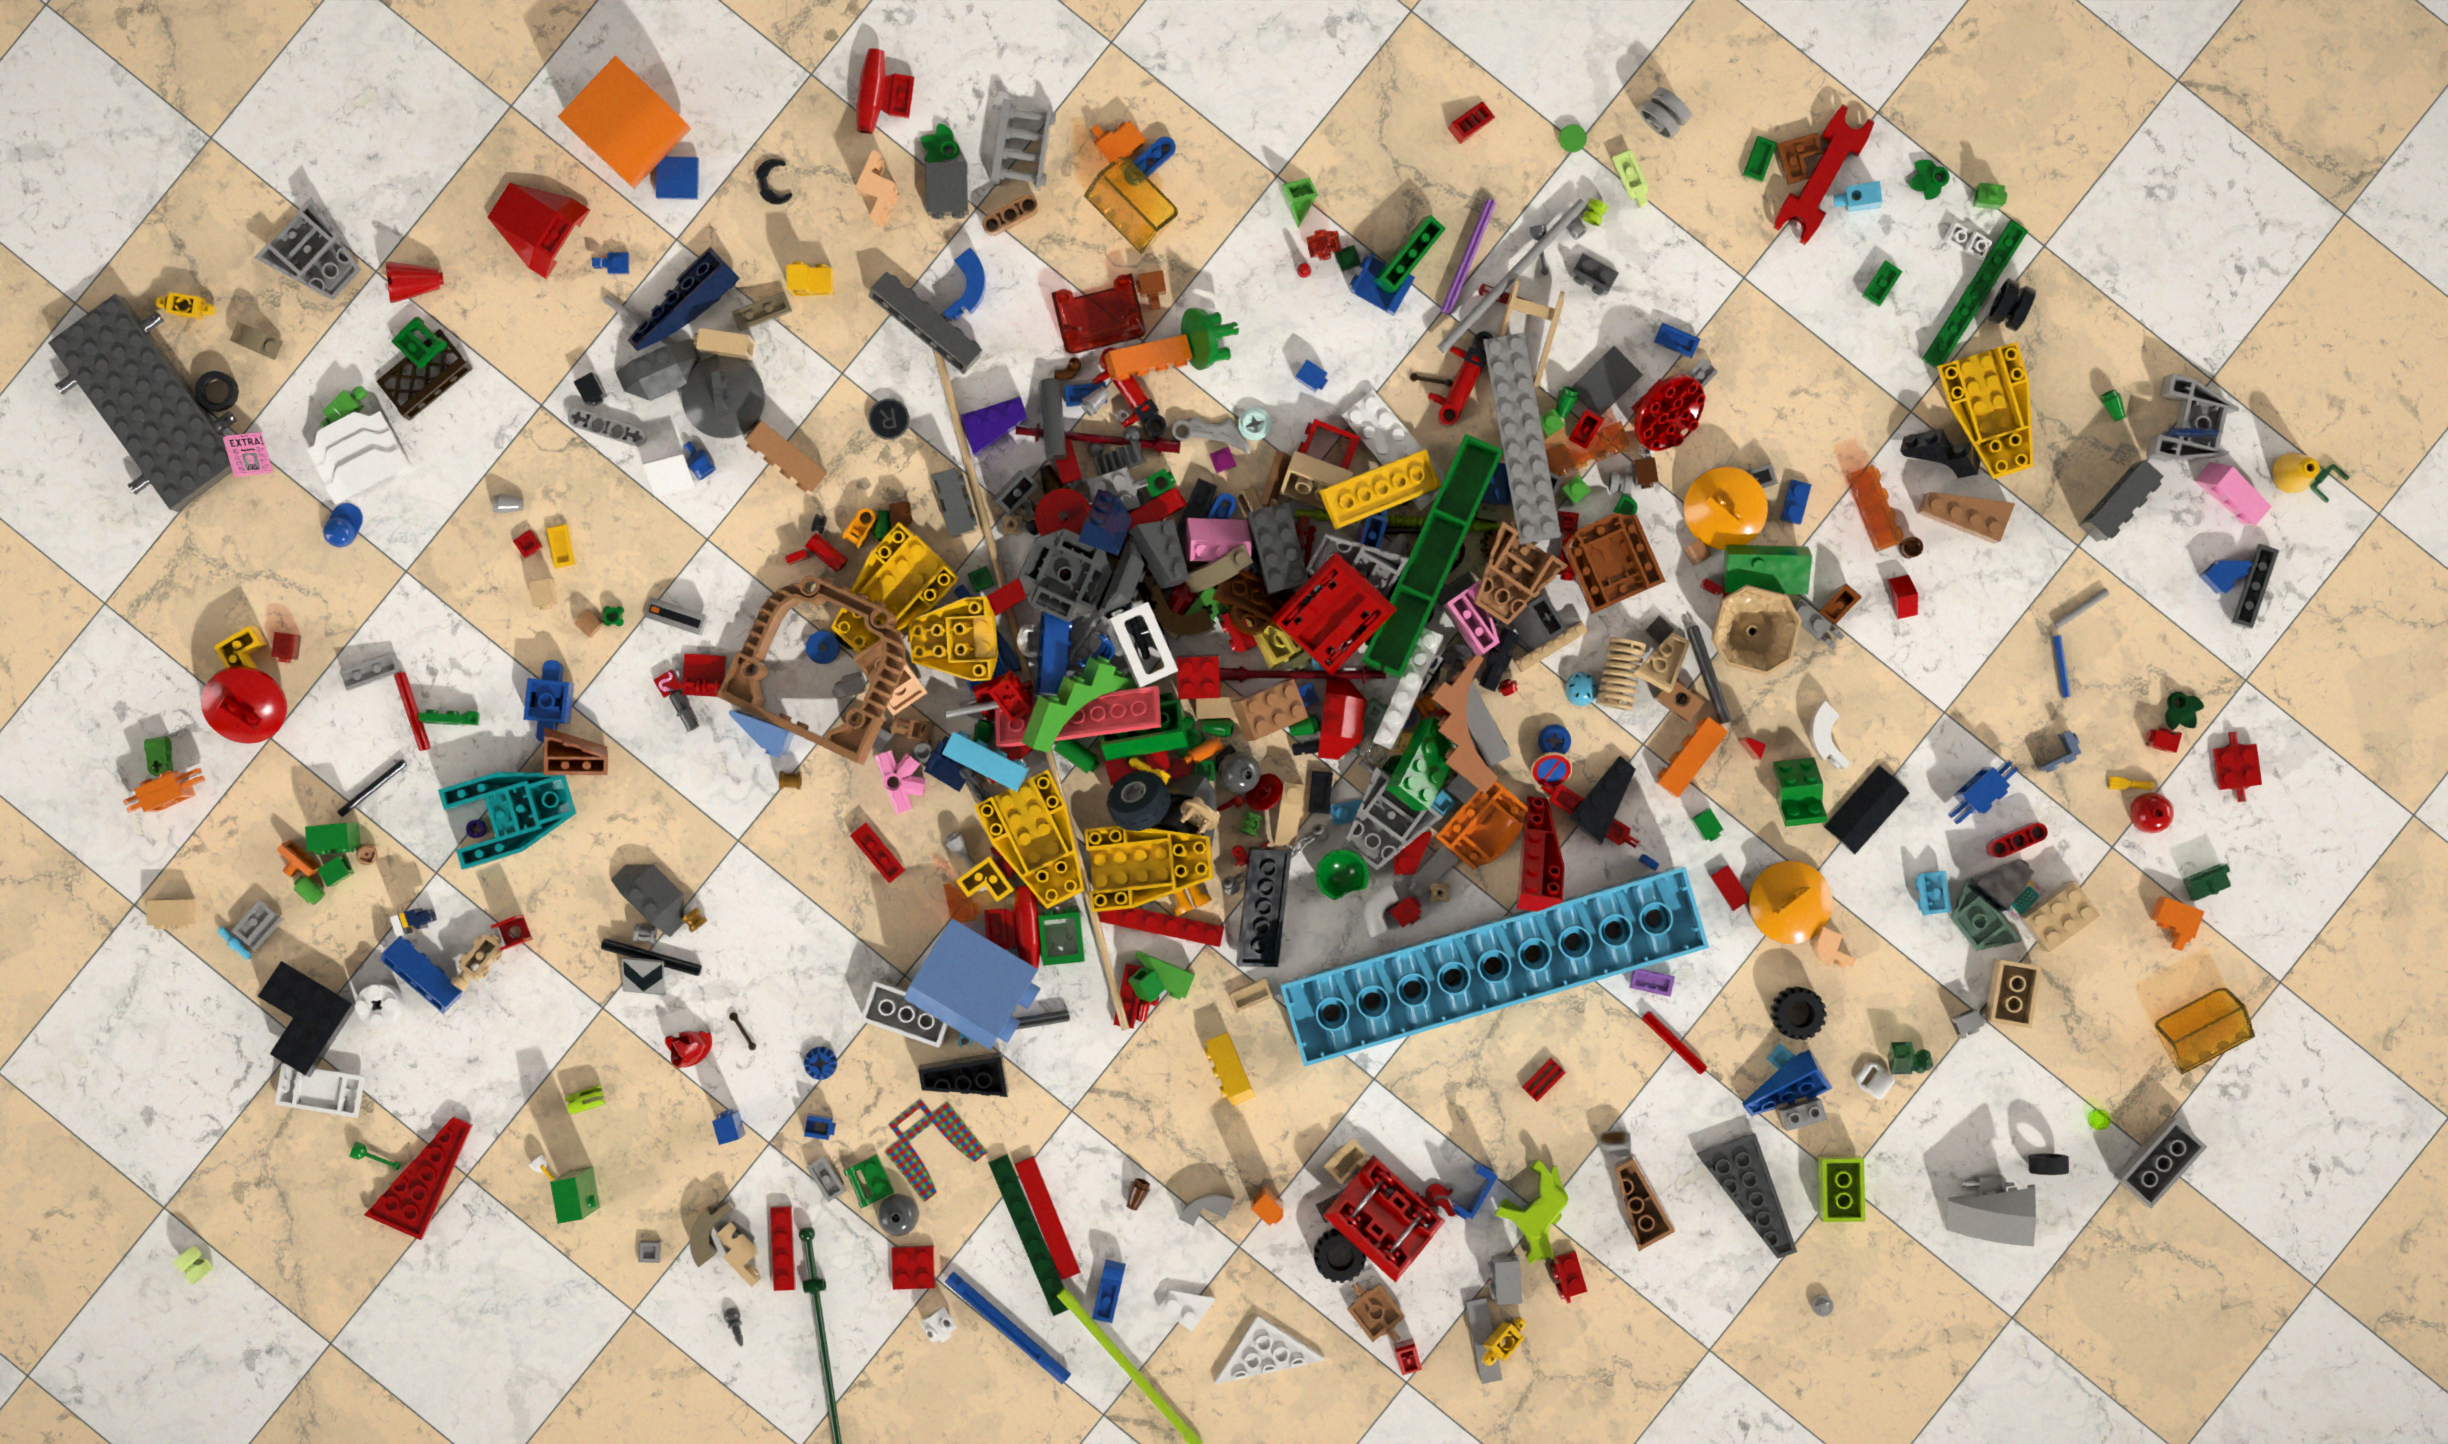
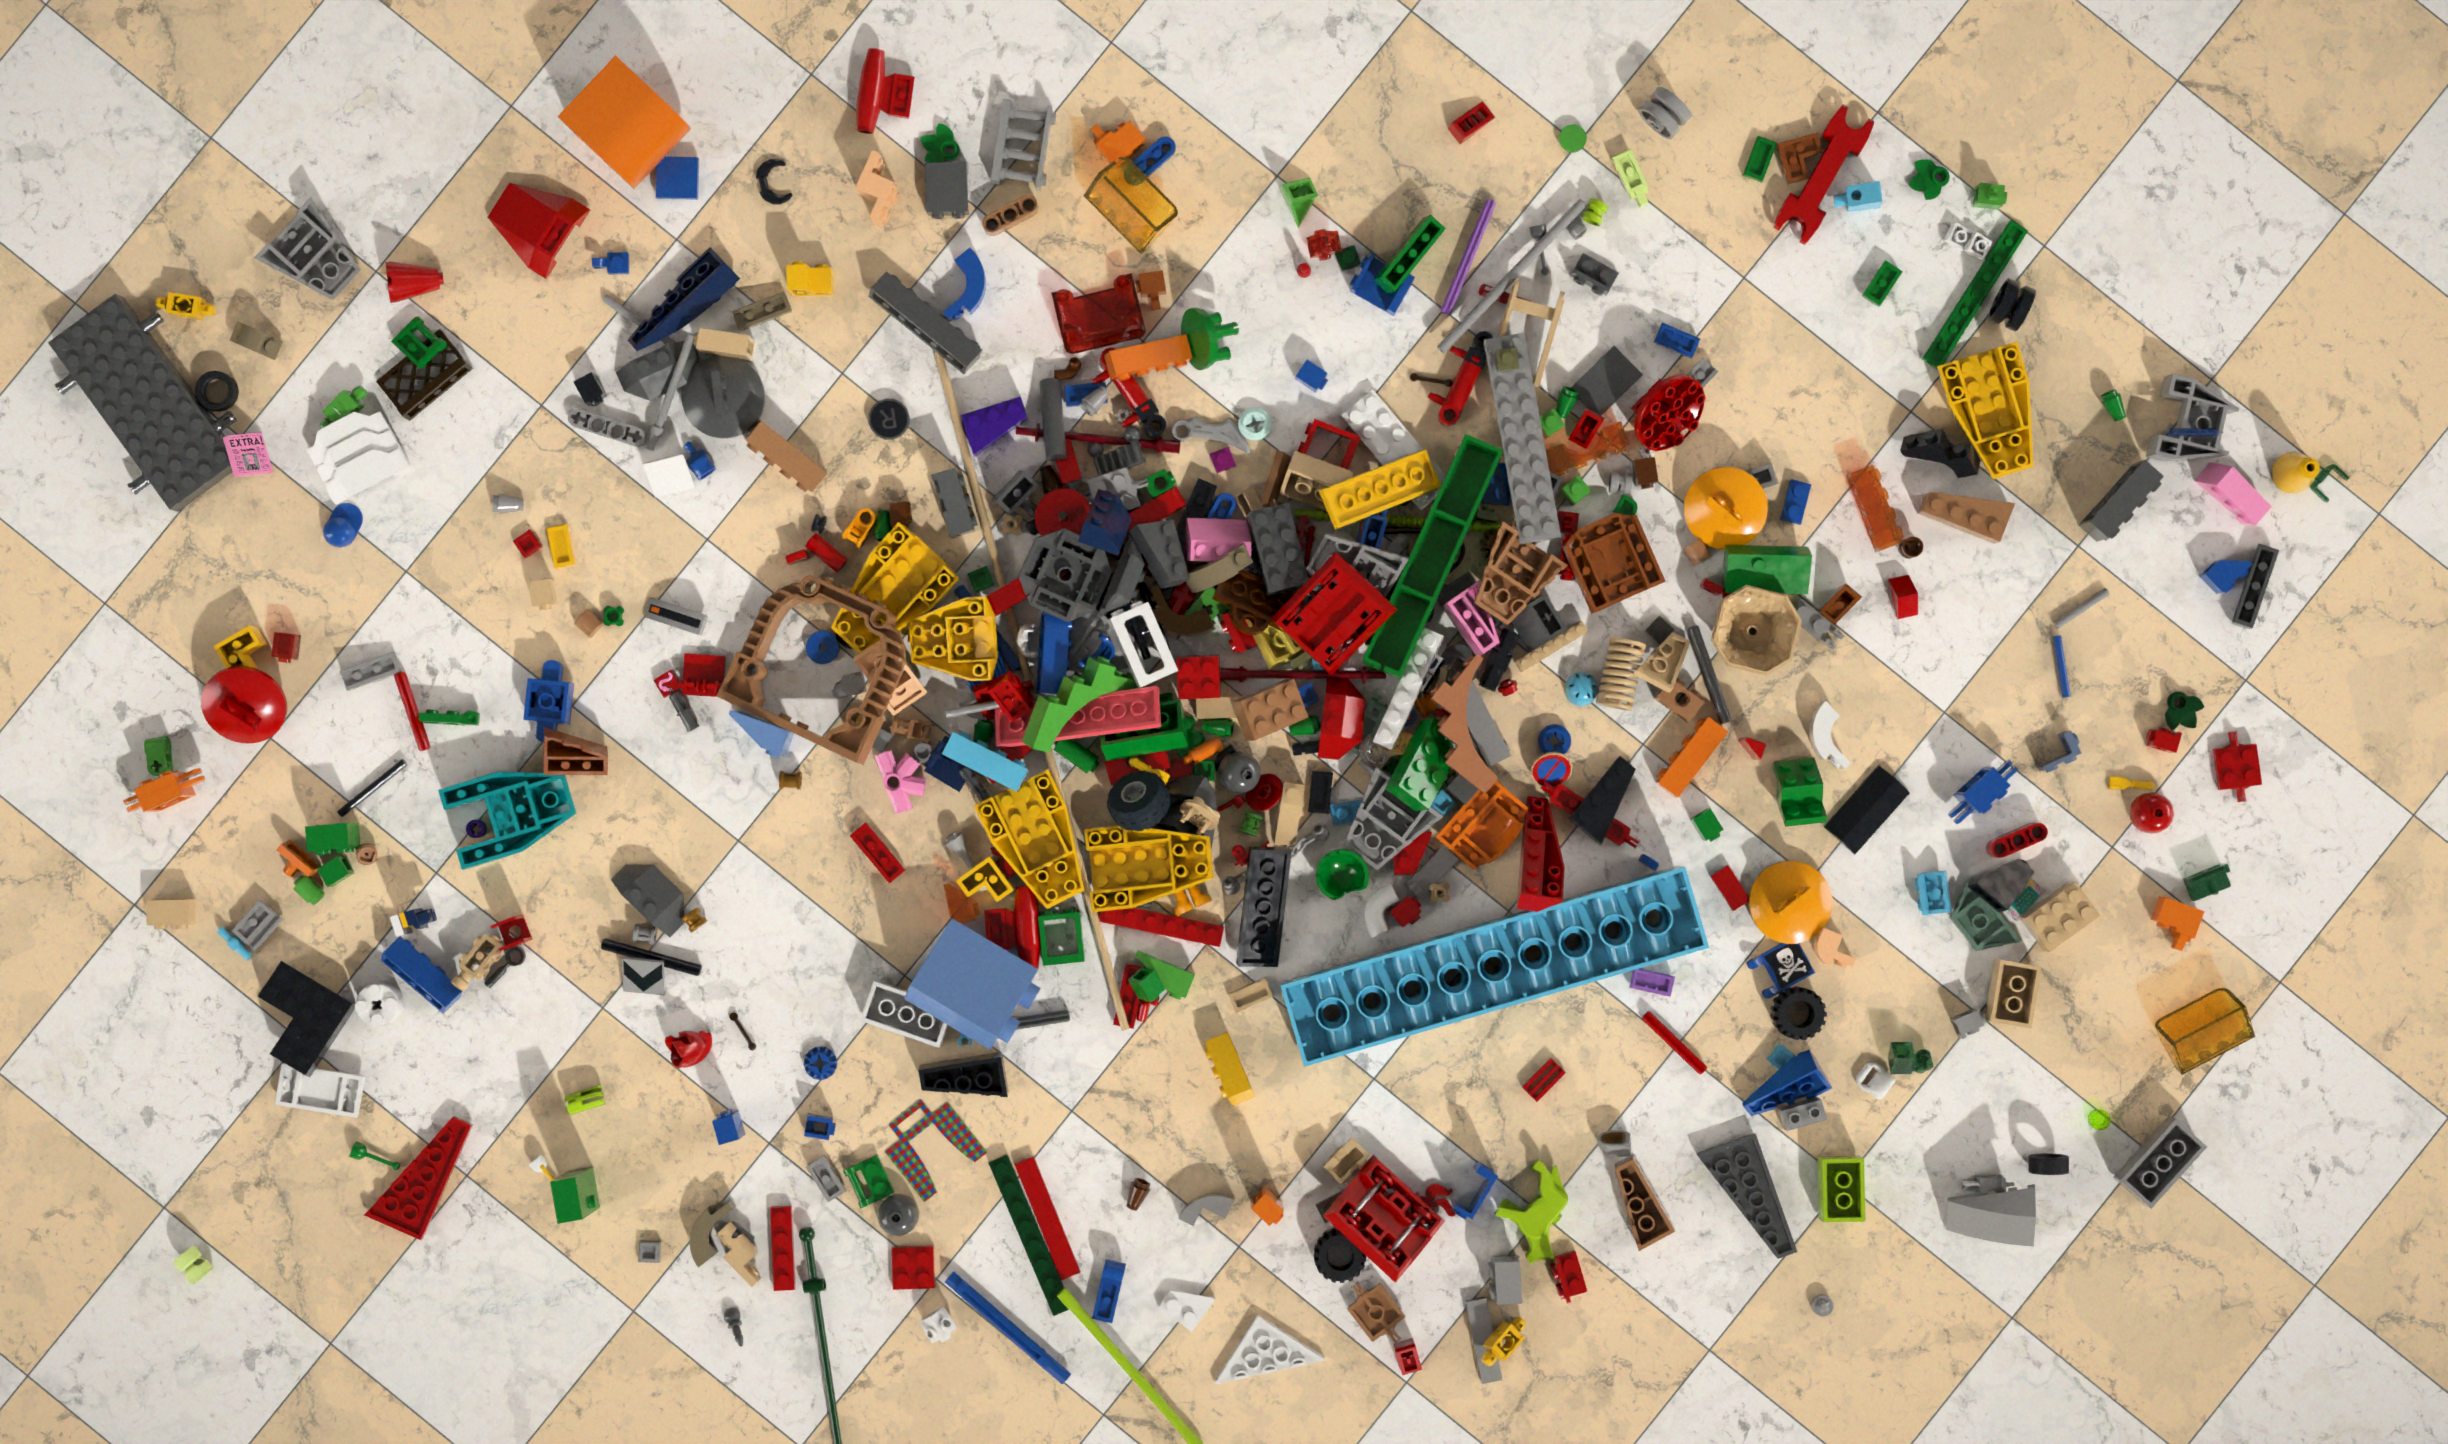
none -> pearl dark grey piece [484,947,526,988]
none -> light grey bar [646,333,695,451]
none -> olive plate [1496,348,1519,371]
none -> flag [1746,943,1815,999]

